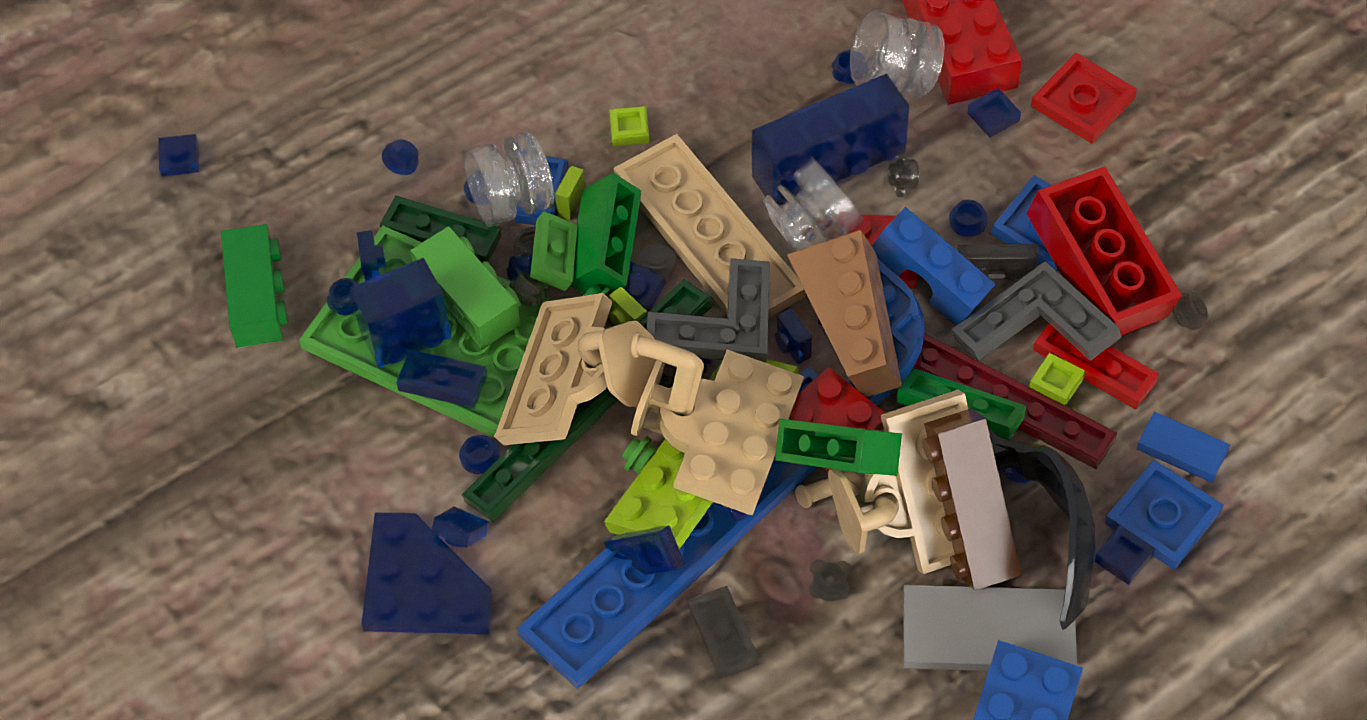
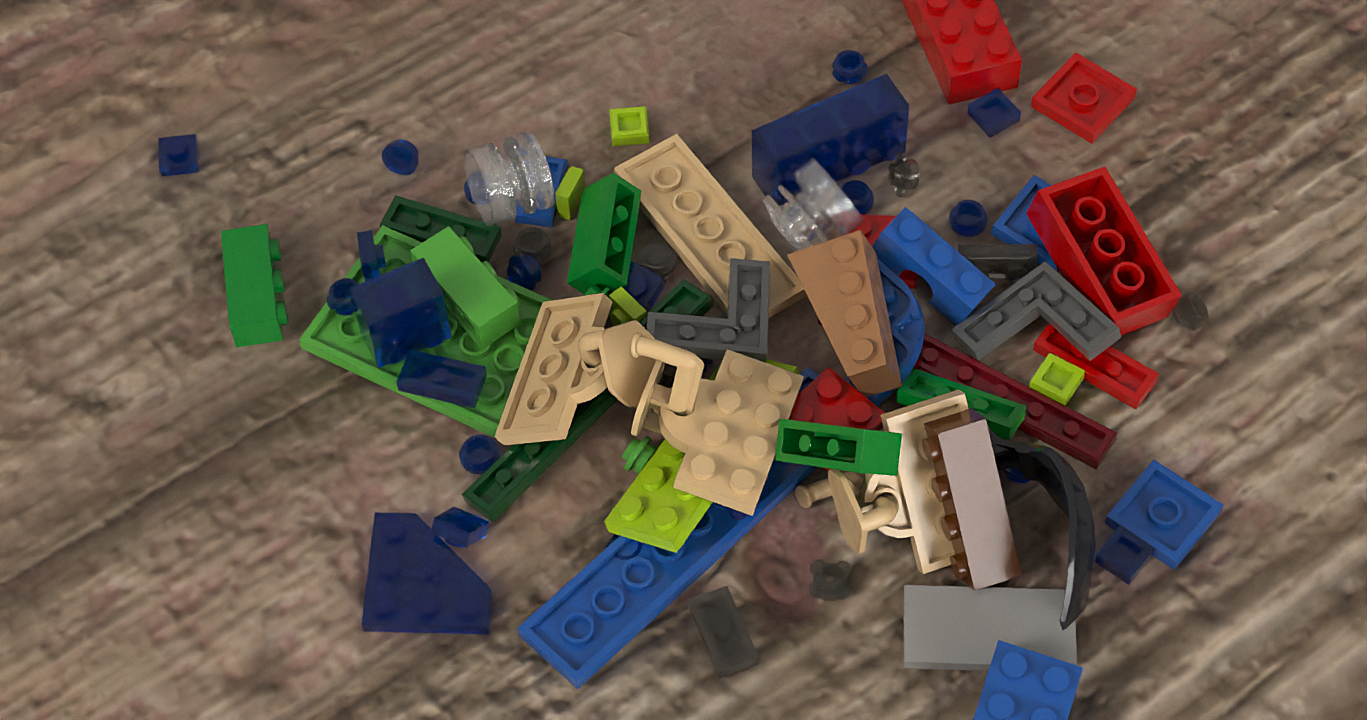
clear smoke plate [509,272,548,306] -> none
bright green plate [530,211,578,291] -> none
clear blue tile [604,525,685,575] -> none
clear blue plate [774,308,812,365] -> none
clear wheel [850,10,944,100] -> none
blue tile [1136,411,1230,483] -> none
none -> clear blue plate [836,180,874,215]

